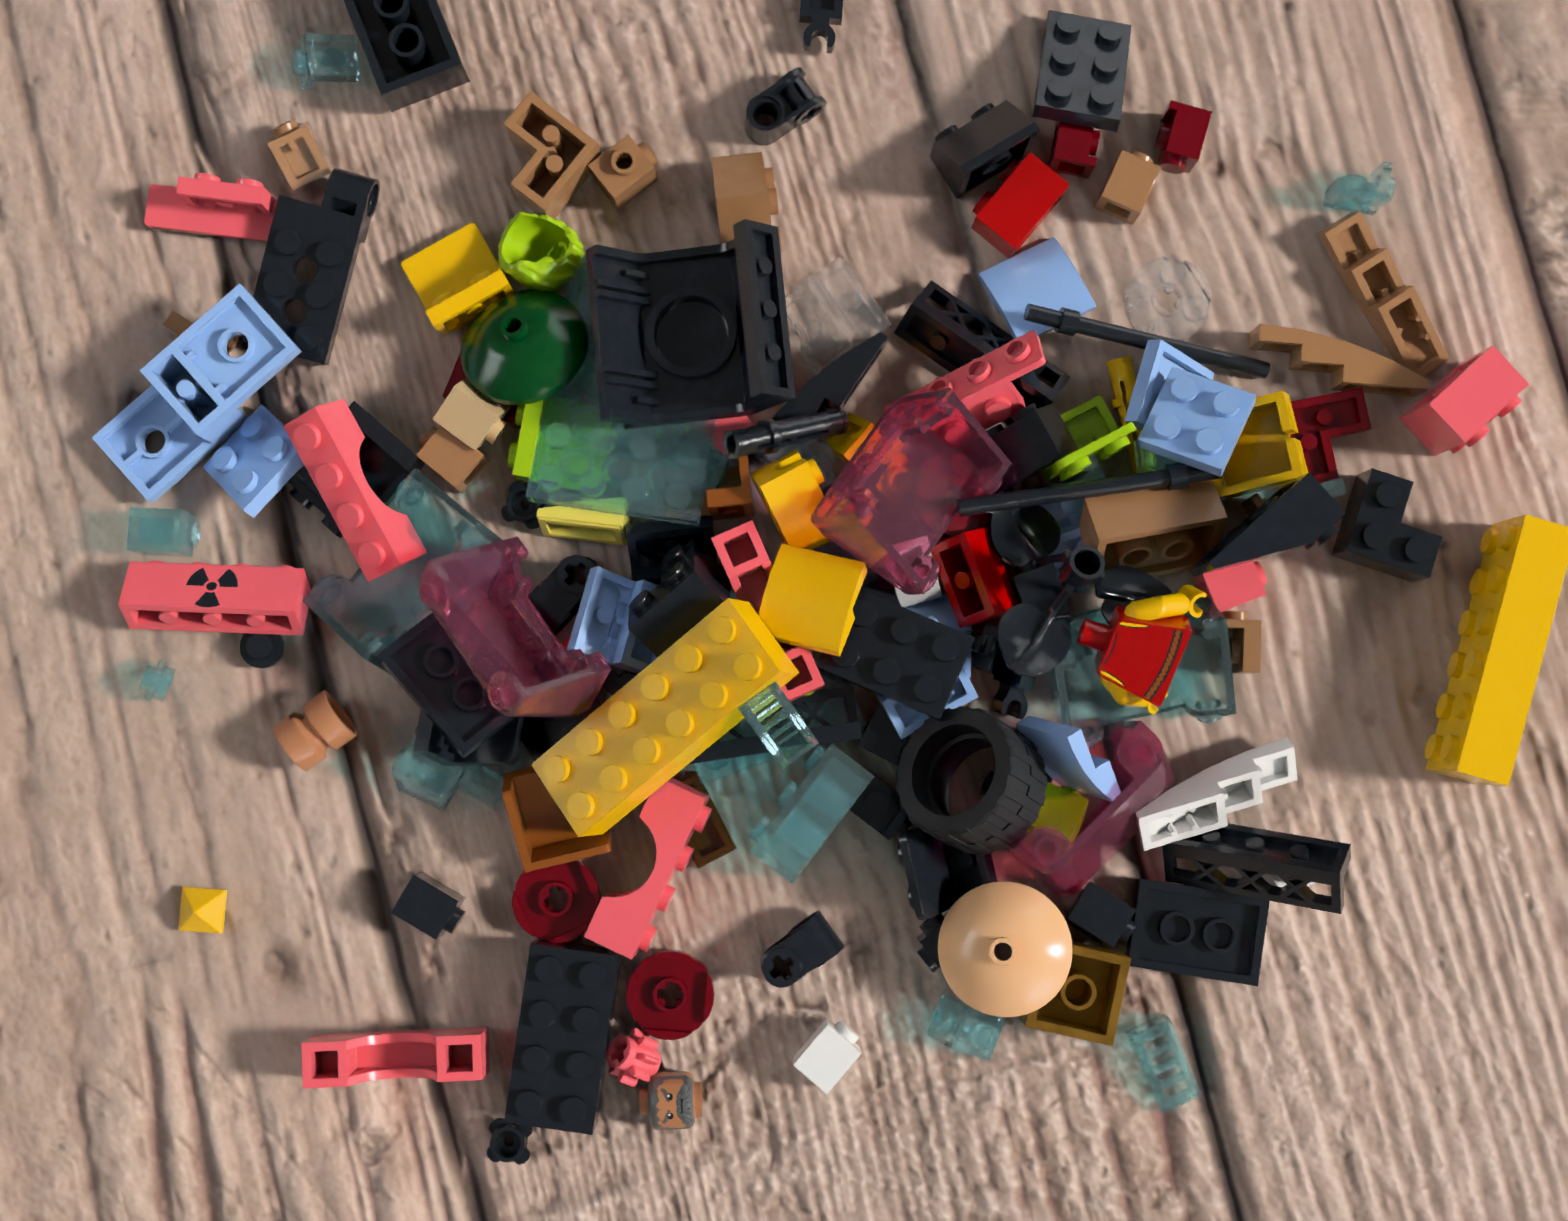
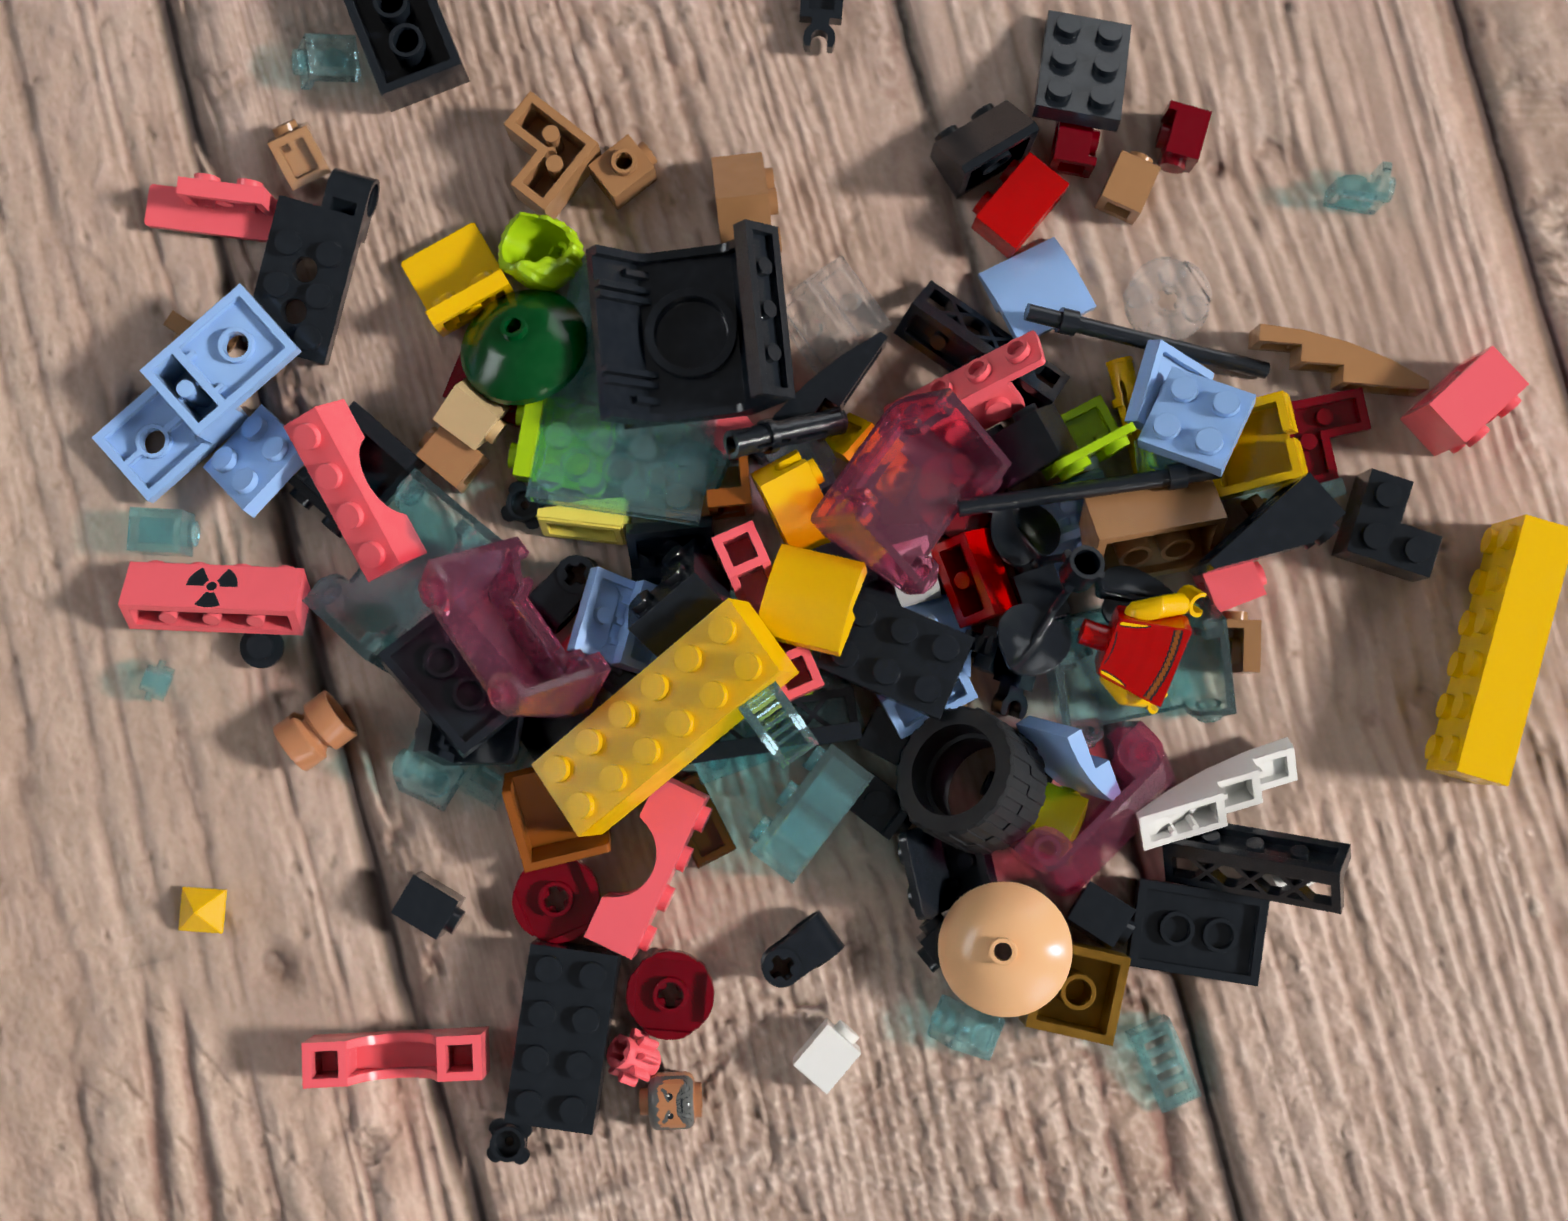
black piece [745,67,827,145] -> none
medium nougat slope [1318,211,1450,377] -> none

